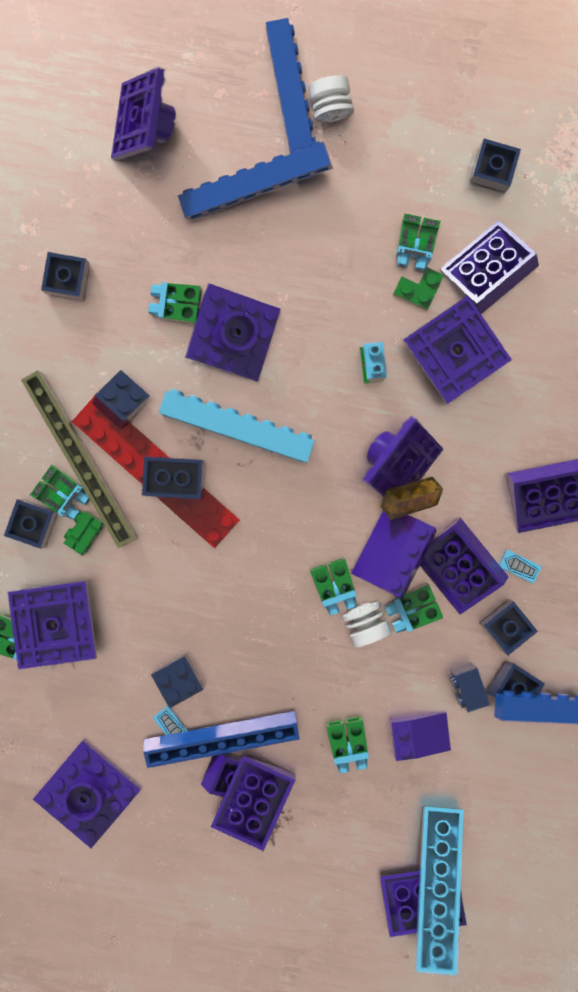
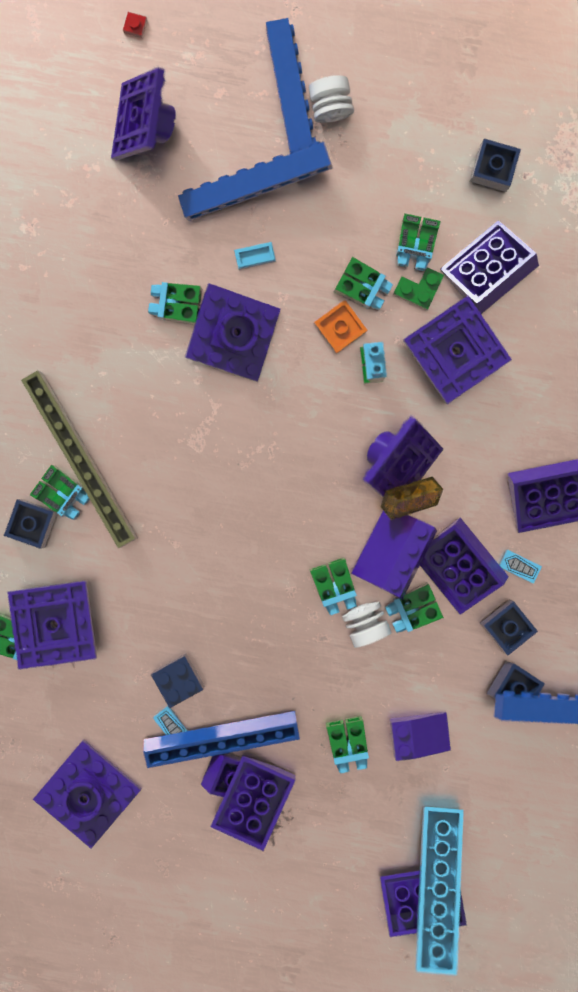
dark blue brick [41,252,89,300] -> none
green brick [64,511,105,556] -> none
red plate [71,397,240,549] -> none
dark blue brick [92,370,150,429] -> none
dark blue brick [142,457,204,499] -> none
medium azure brick [158,389,315,464] -> none
dark blue brick [449,663,490,712] -> none
none -> red plate [123,12,147,38]
none -> medium azure tile [234,242,276,270]
none -> orange plate [314,300,368,354]
none -> green hips [334,256,393,310]

